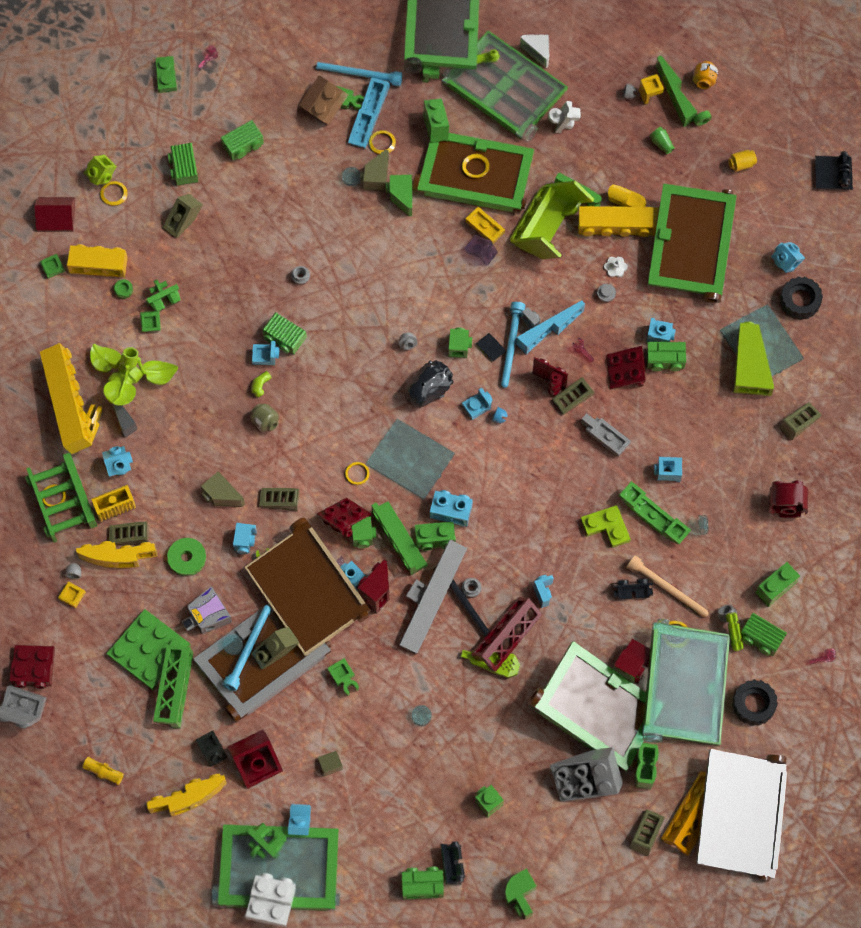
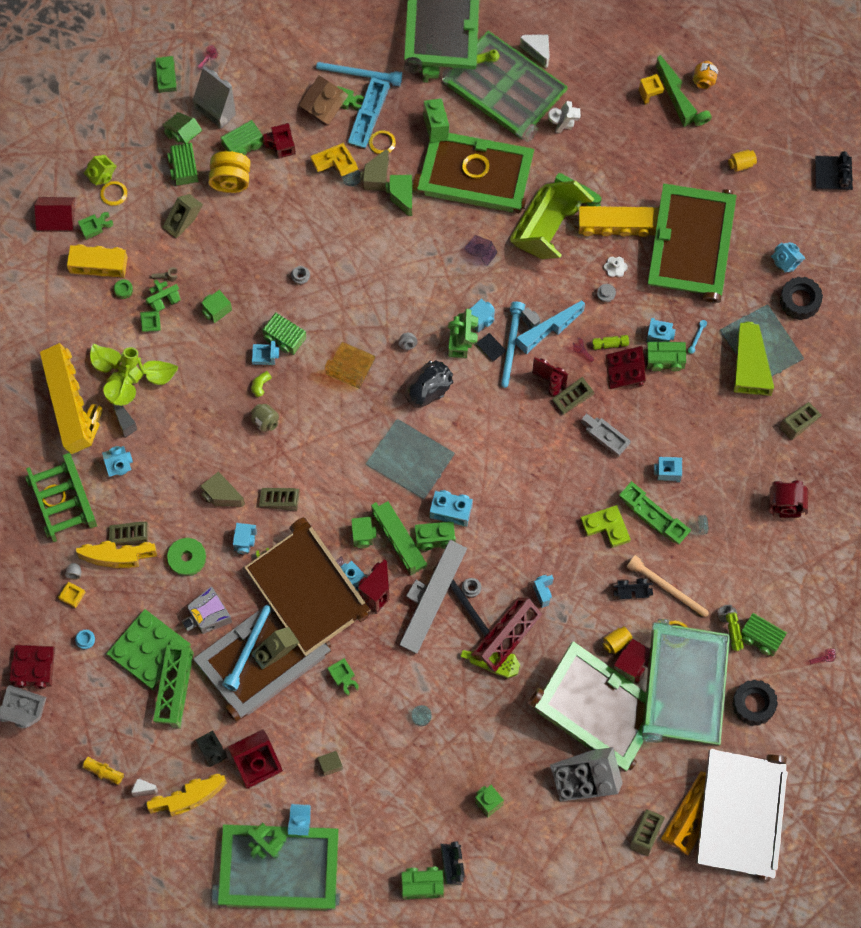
bright green tile [40,254,65,279] -> none
yellow brick [91,485,136,522] -> none
clear light blue tile [223,634,243,655] -> none
white plate [246,873,296,928] -> none
dark red hinge [317,498,371,537] -> none
yellow piece [346,462,369,485] -> none
medium azure bracket [462,388,493,420] -> none
yellow plate [465,207,505,245] -> none
dark azure hinge [492,407,508,423] -> none
bright green brick [505,868,537,919] -> none
yellow arm [608,184,646,207] -> none
light grey hinge [623,84,637,99] -> none
bright green brick [635,743,659,789] -> none
bright green cone [650,127,675,155] -> none
bright green brick [756,562,800,607] -> none
none -> medium azure plate [75,630,95,649]
none -> bright green plate [78,212,113,239]
none -> white slope [132,779,158,797]
none -> dark tan hand [152,267,178,282]
none -> bright green brick [162,112,202,144]
none -> light grey slope [193,66,236,129]
none -> bright green brick [201,290,232,323]
none -> yellow wheel [208,151,250,193]
none -> dark red brick [263,123,296,159]
none -> yellow plate [310,143,358,177]
none -> clear yellow bracket [325,342,375,389]
none -> bright green hips [448,309,478,347]
none -> medium azure brick [470,299,495,333]
none -> lime axle [592,335,629,349]
none -> yellow brick [602,626,632,654]
none -> medium azure hinge [688,320,707,354]

